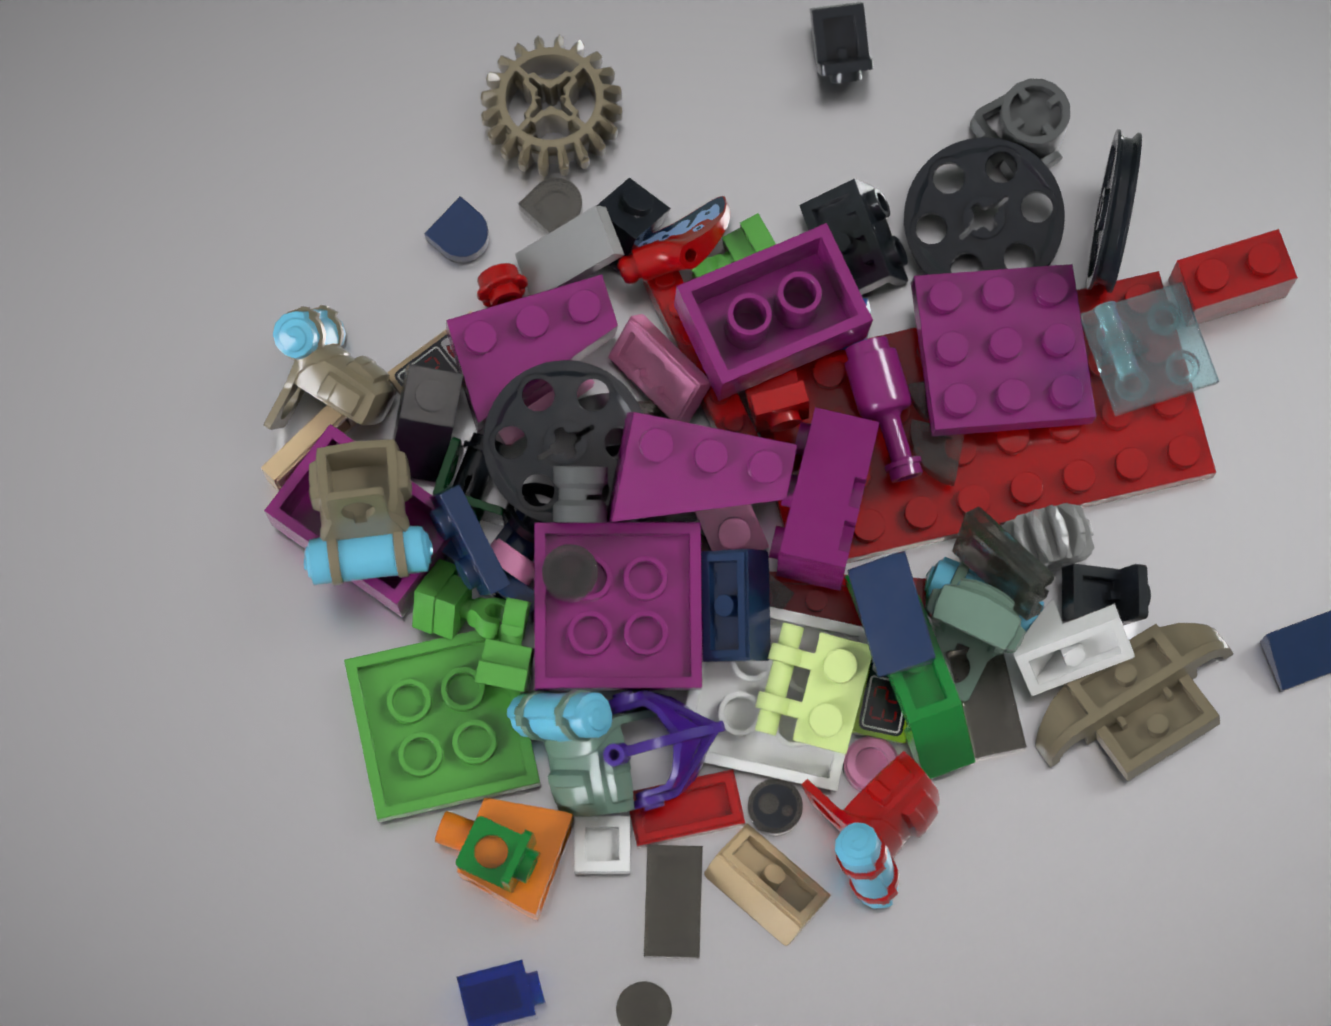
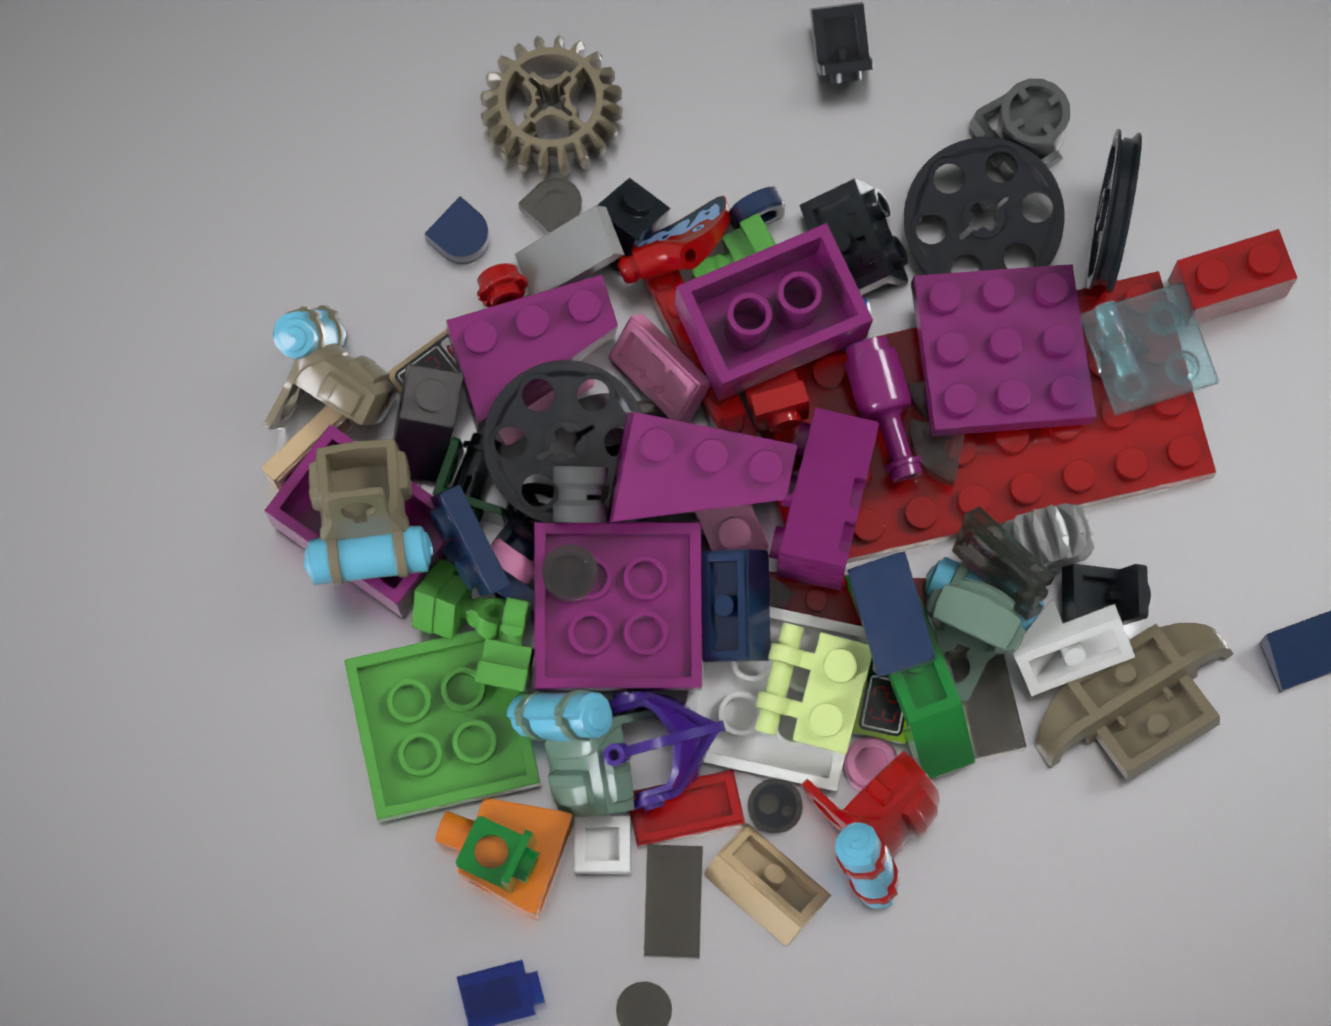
none -> dark blue tile [729,186,785,231]

